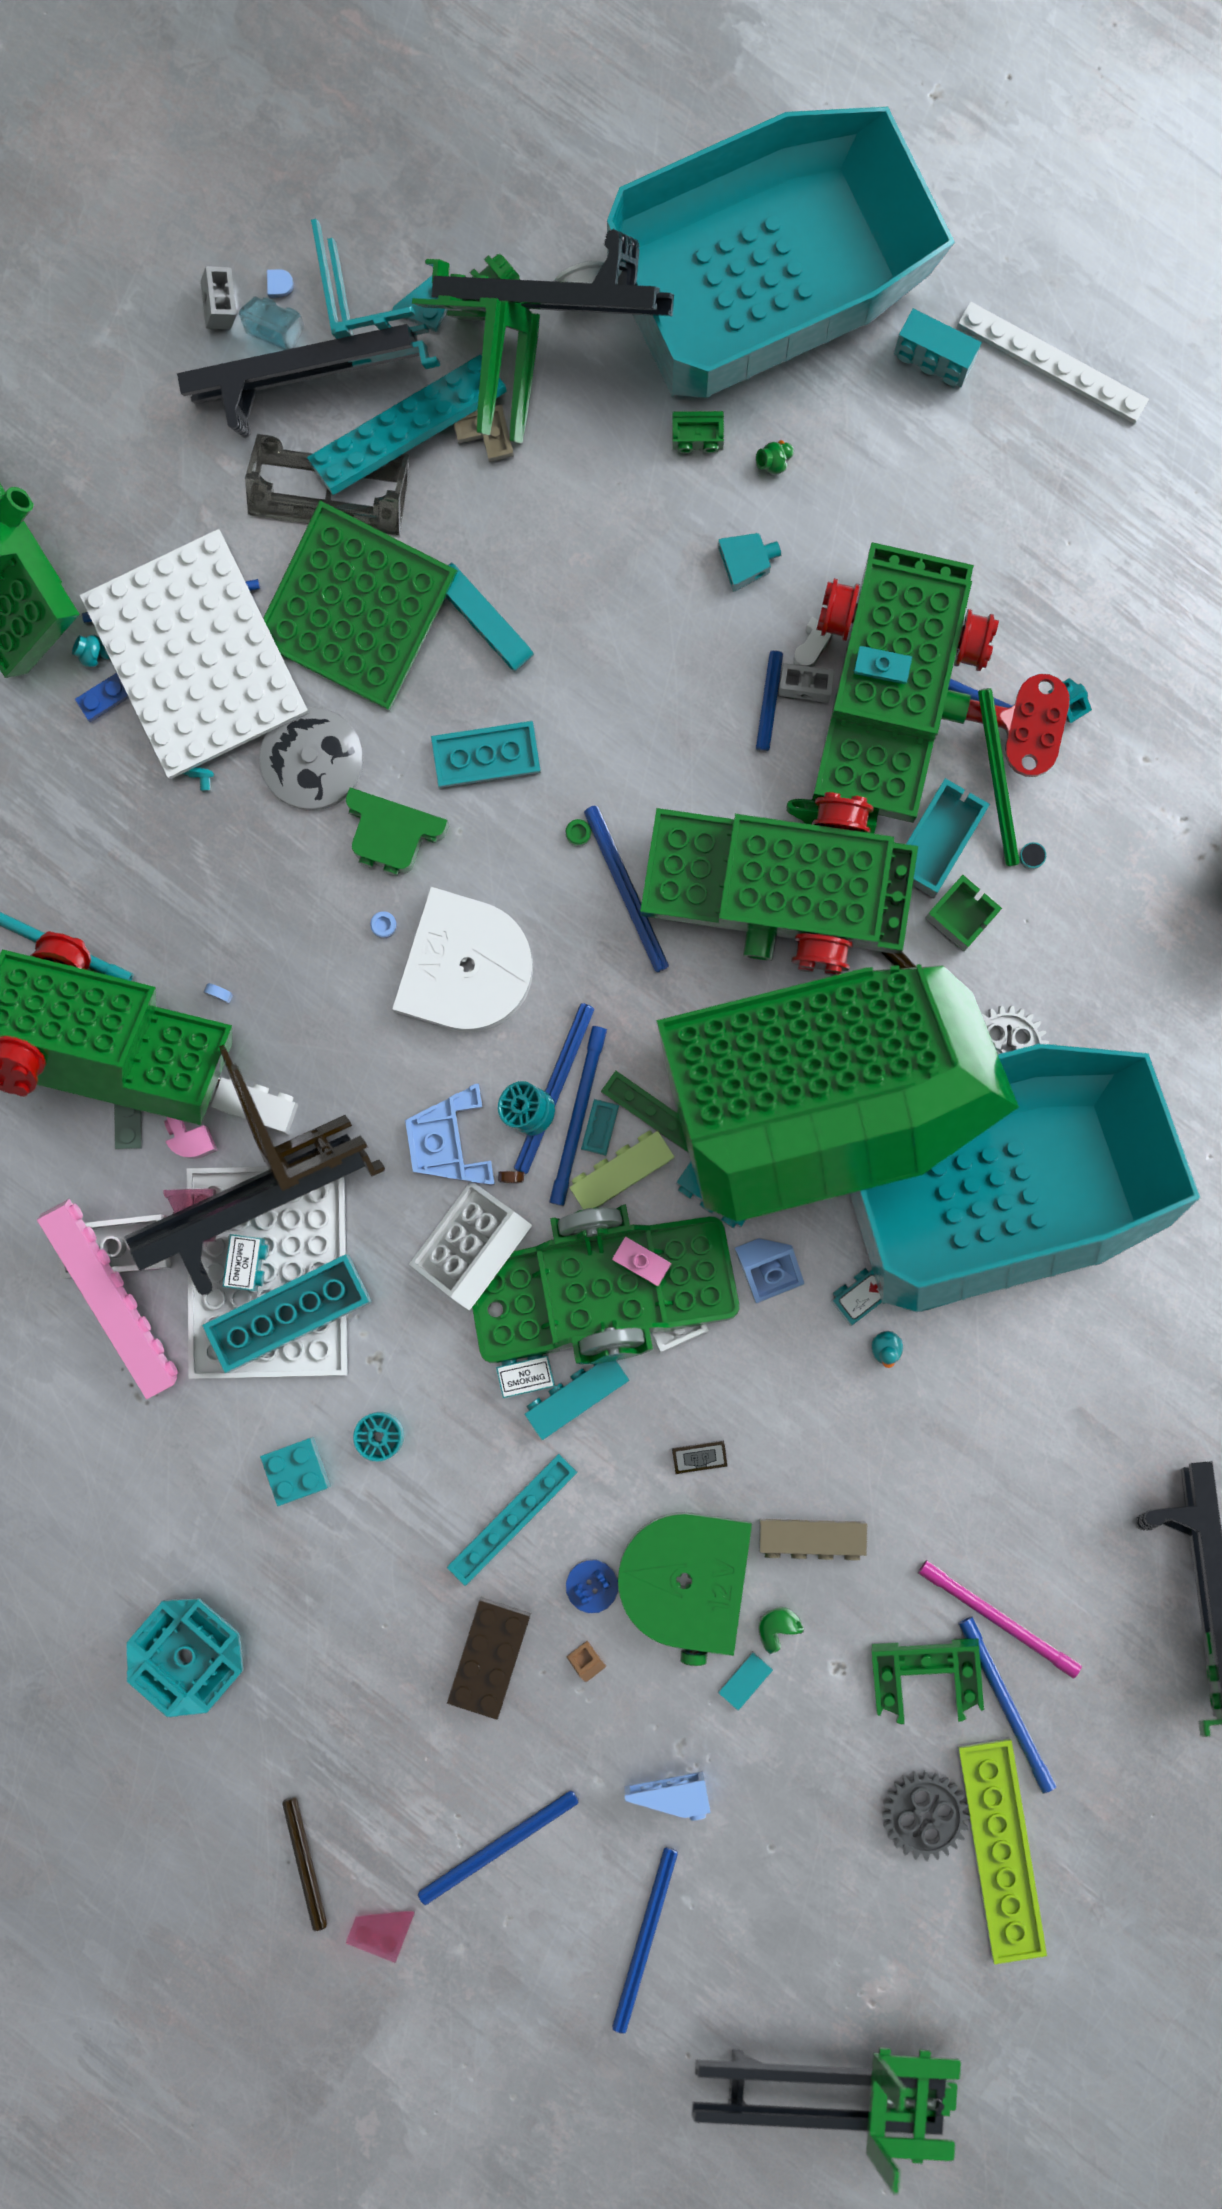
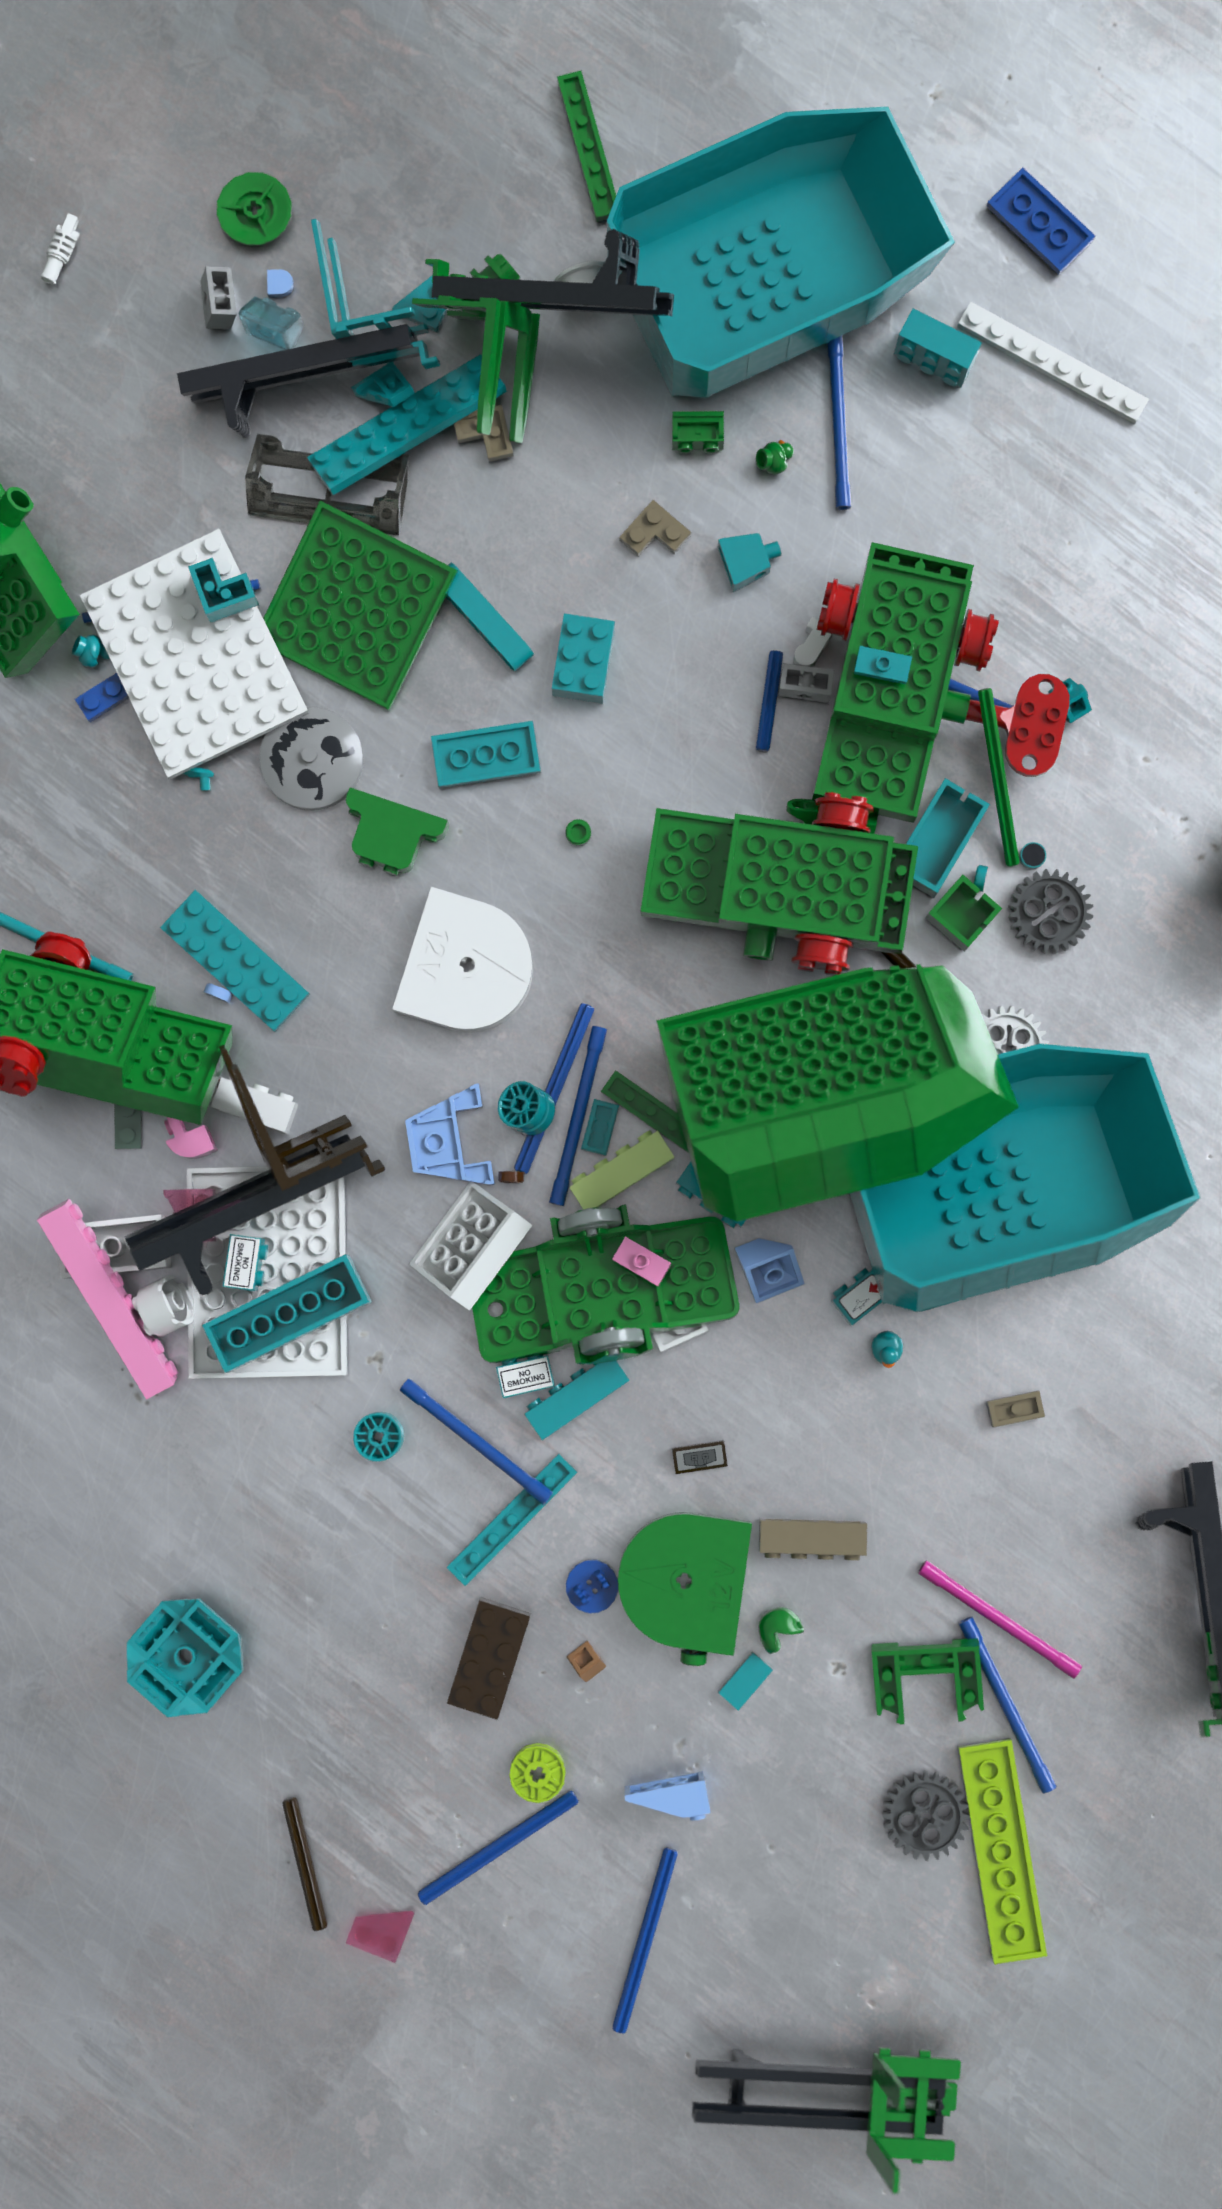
teal brick [260,1437,331,1507] -> none
light blue tile [370,911,397,938] -> none
blue axle [584,805,669,972] -> none
none -> white hinge [40,213,79,285]
none -> white brick [132,1275,194,1336]
none -> teal plate [160,890,310,1032]
none -> teal brick [188,558,259,623]
none -> green piece [217,172,292,245]
none -> teal wing [351,362,415,407]
none -> blue piece [400,1378,553,1505]
none -> lime wheel [509,1743,566,1803]
none -> teal brick [552,613,615,704]
none -> green plate [557,70,616,222]
none -> dark tan plate [619,500,692,556]
none -> blue piece [828,335,851,510]
none -> teal tile [974,865,988,892]
none -> blue plate [986,167,1096,275]
none -> dark tan plate [987,1391,1045,1427]
none -> dark grey gear [1008,869,1094,954]

